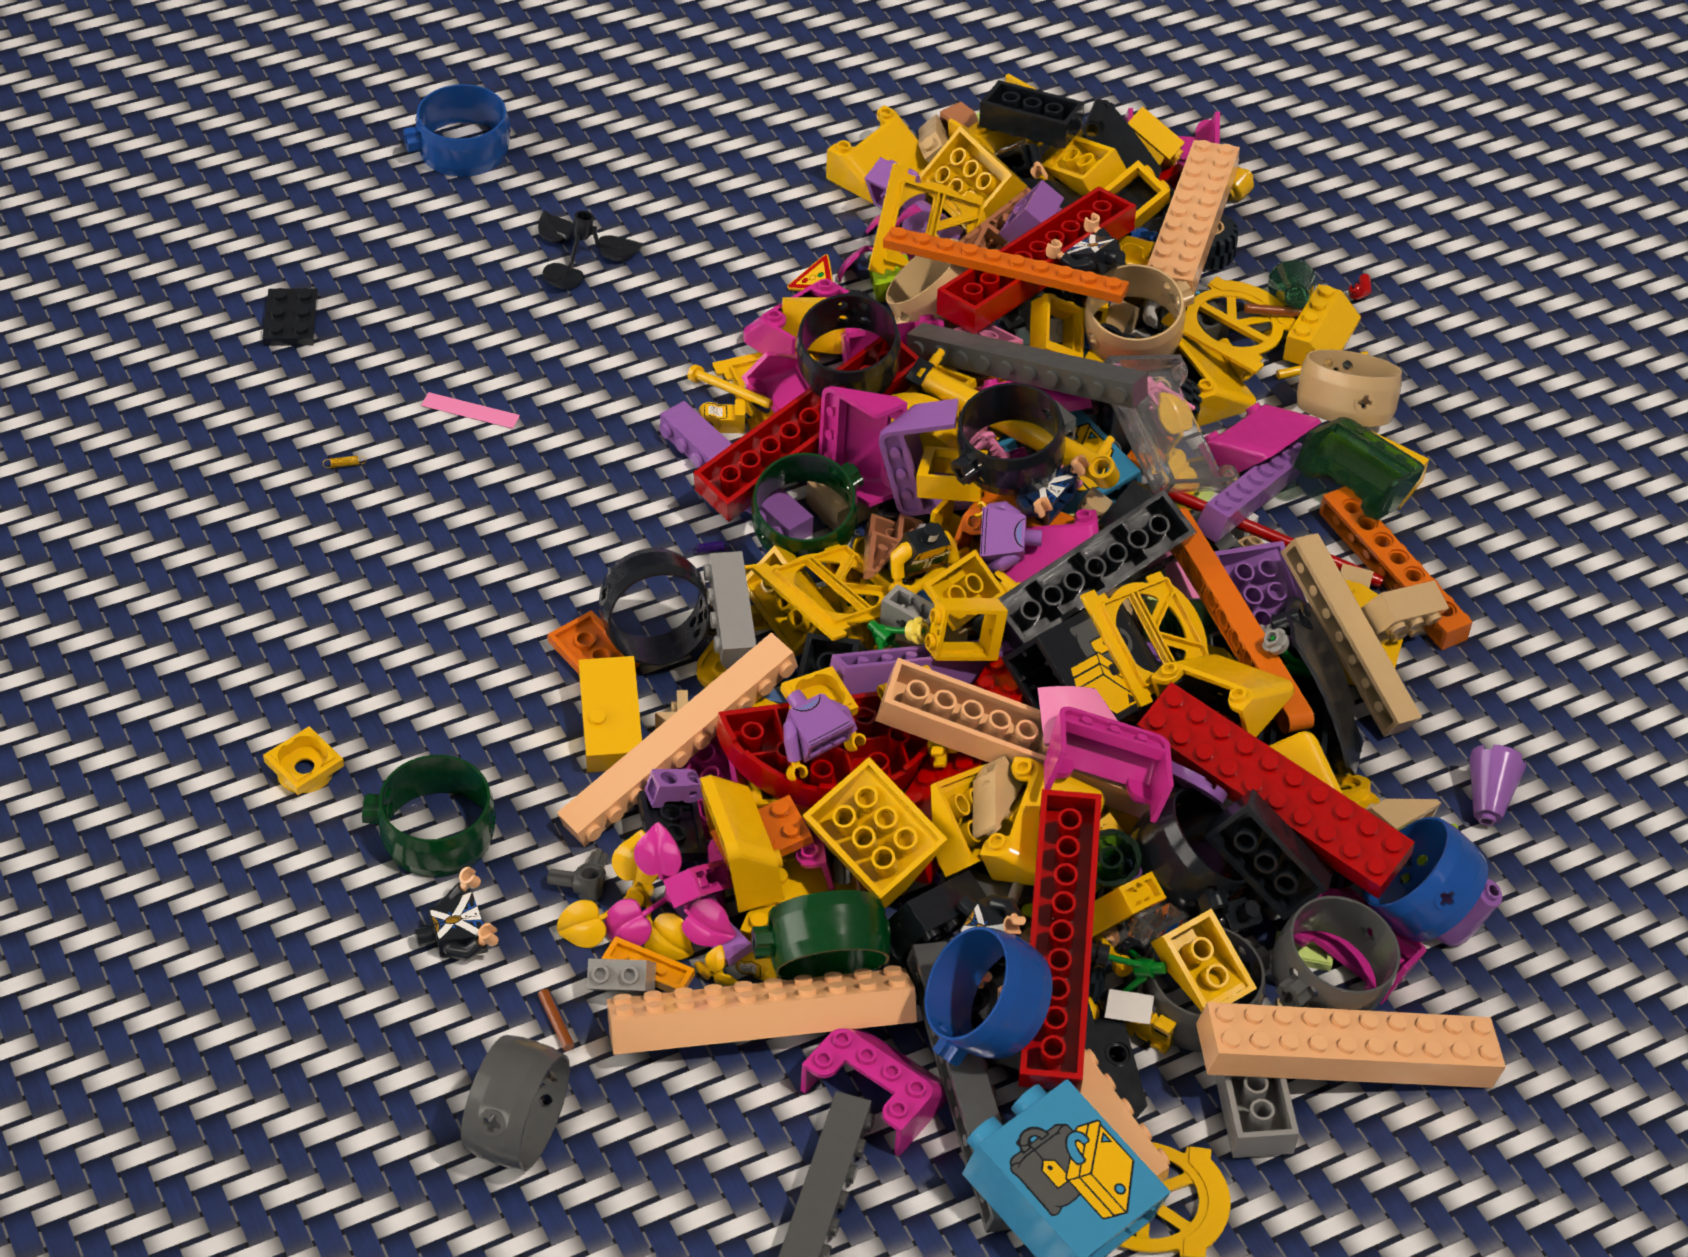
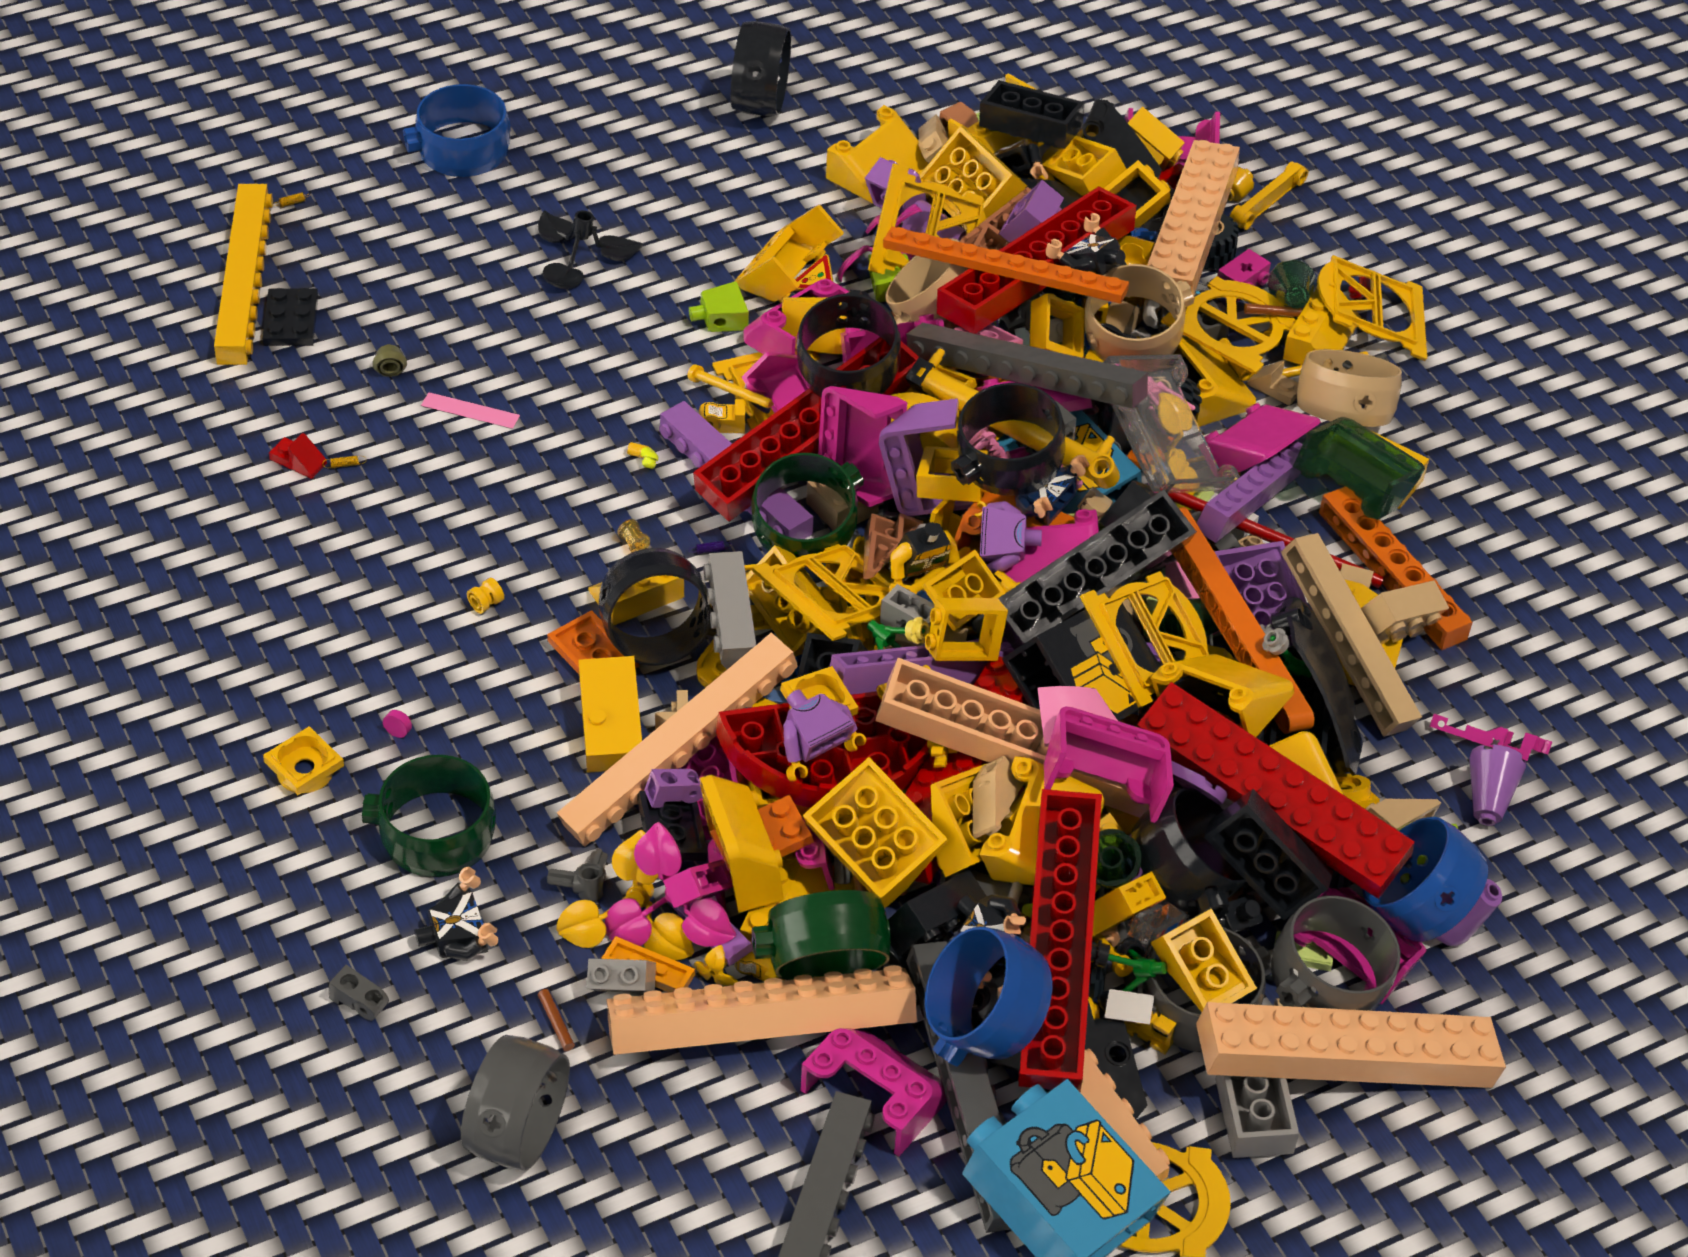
none -> yellow brick [214,184,273,365]
none -> red slope [269,433,327,479]
none -> yellow piece [273,192,311,207]
none -> dark grey leg [329,965,389,1020]
none -> olive cone [372,344,407,377]
none -> dark pink tile [383,710,412,738]
none -> yellow wheel [467,578,504,614]
none -> yellow slope [588,575,684,625]
none -> clear yellow bush [617,519,650,553]
none -> arm [627,442,659,469]
none -> lime torso [689,281,749,332]
none -> black cylinder [731,21,791,116]
none -> yellow windscreen [734,204,844,303]
none -> dark pink brick [1217,249,1271,302]
none -> yellow piece [1230,161,1309,230]
none -> tan slope [1247,361,1298,406]
none -> yellow window [1317,255,1427,361]
none -> dark pink piece [1429,714,1552,761]

